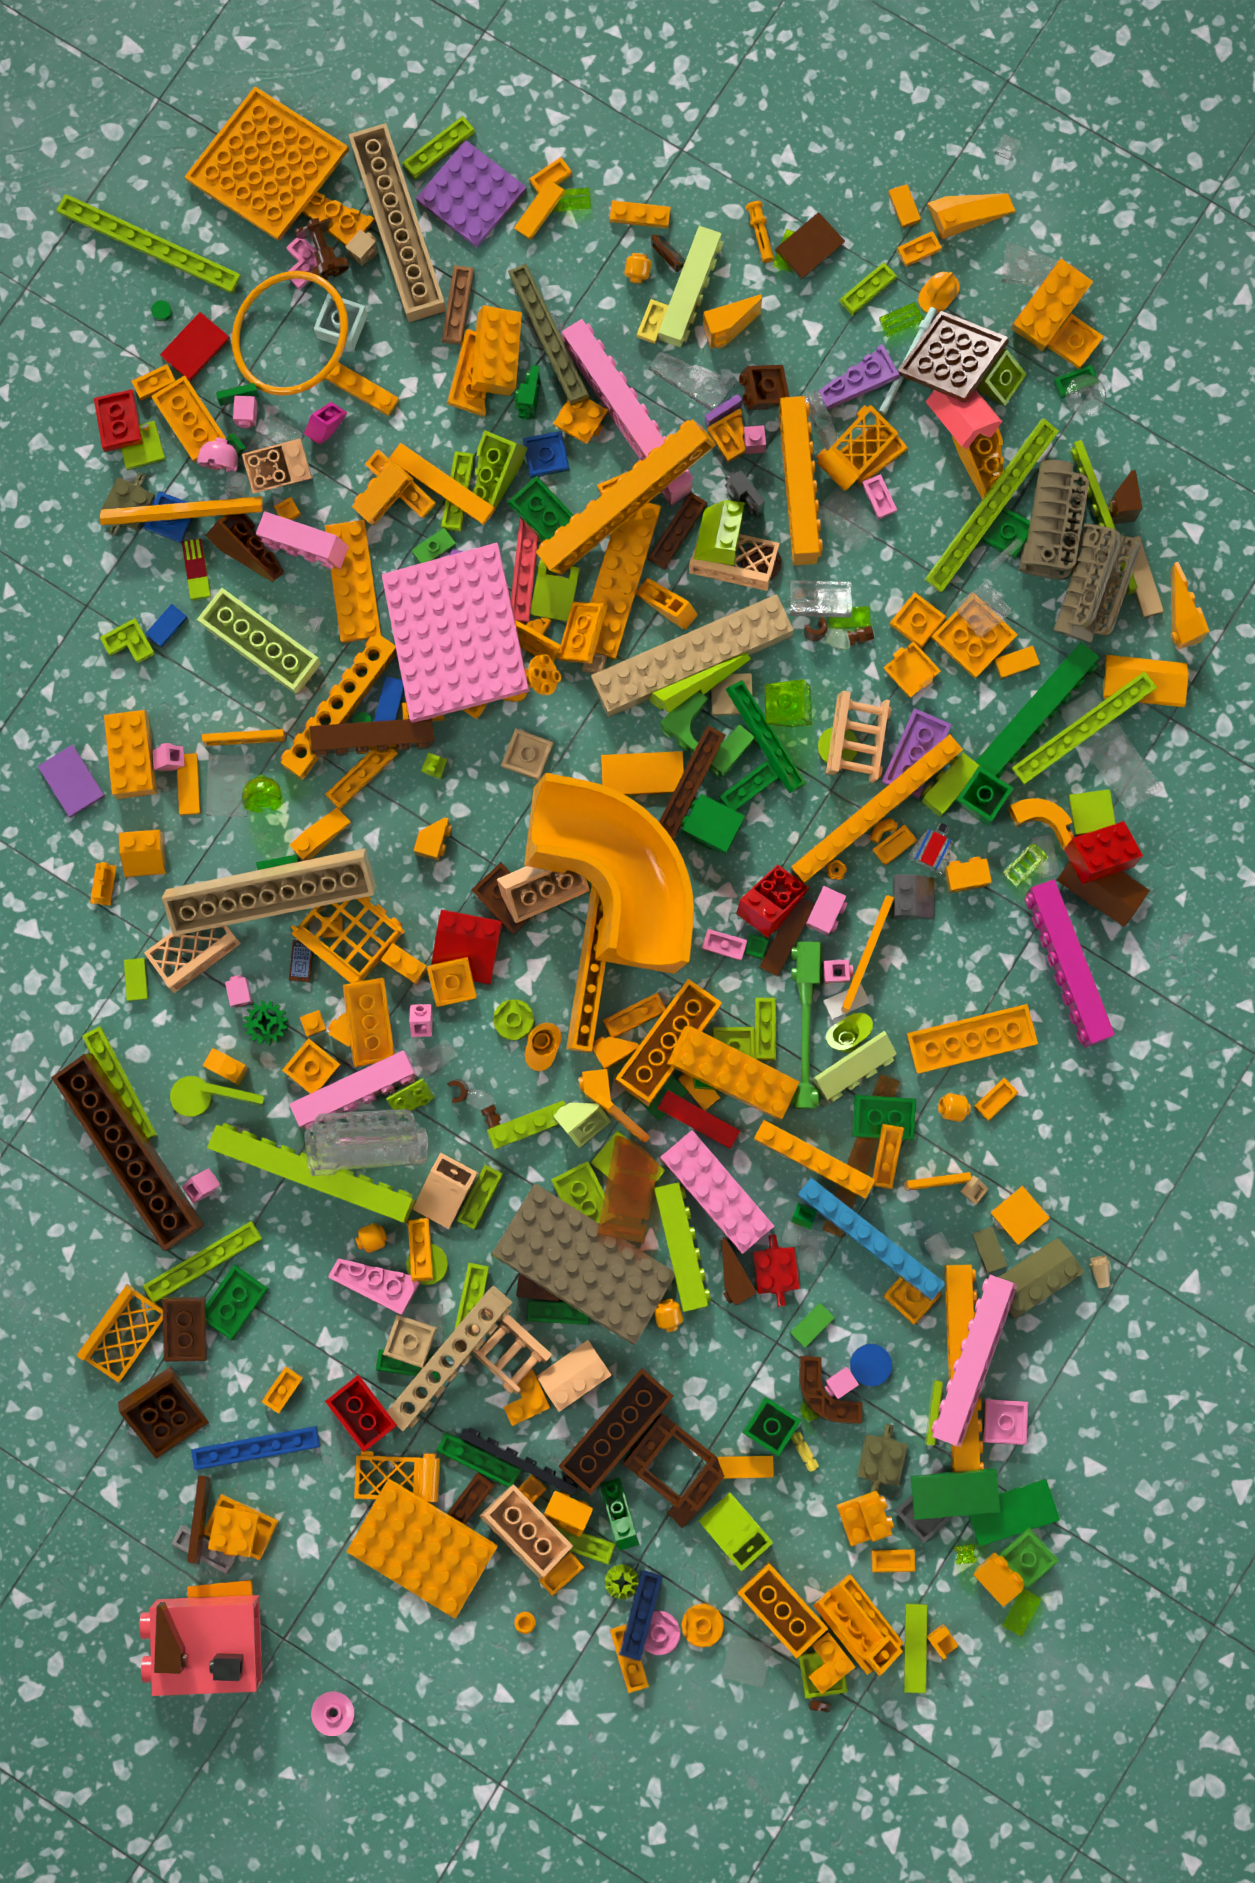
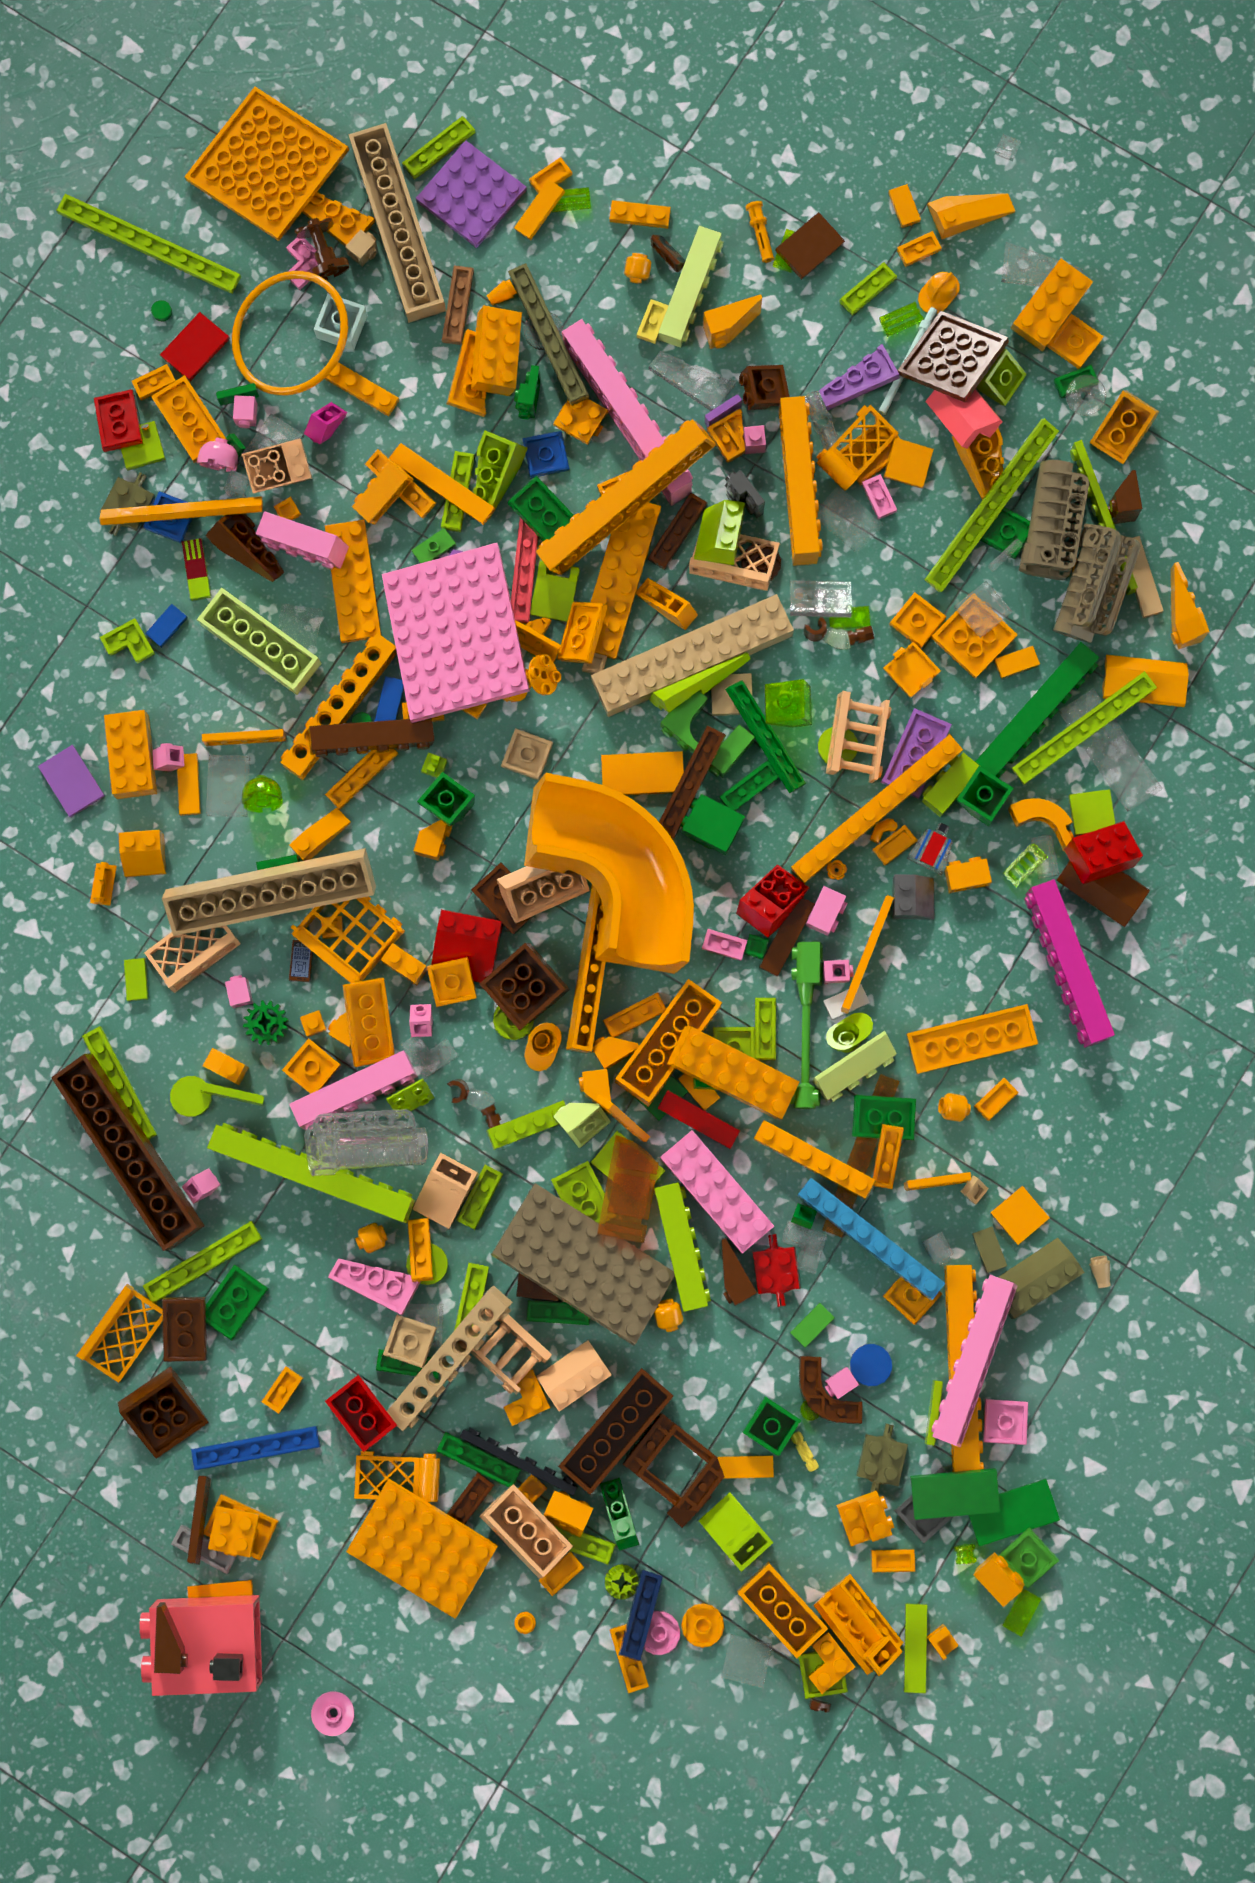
none -> green slope [417,772,475,826]
none -> reddish brown slope [480,943,570,1031]
none -> light orange cone [487,279,517,306]
none -> light orange tile [884,438,934,489]
none -> light orange slope [1090,390,1159,464]

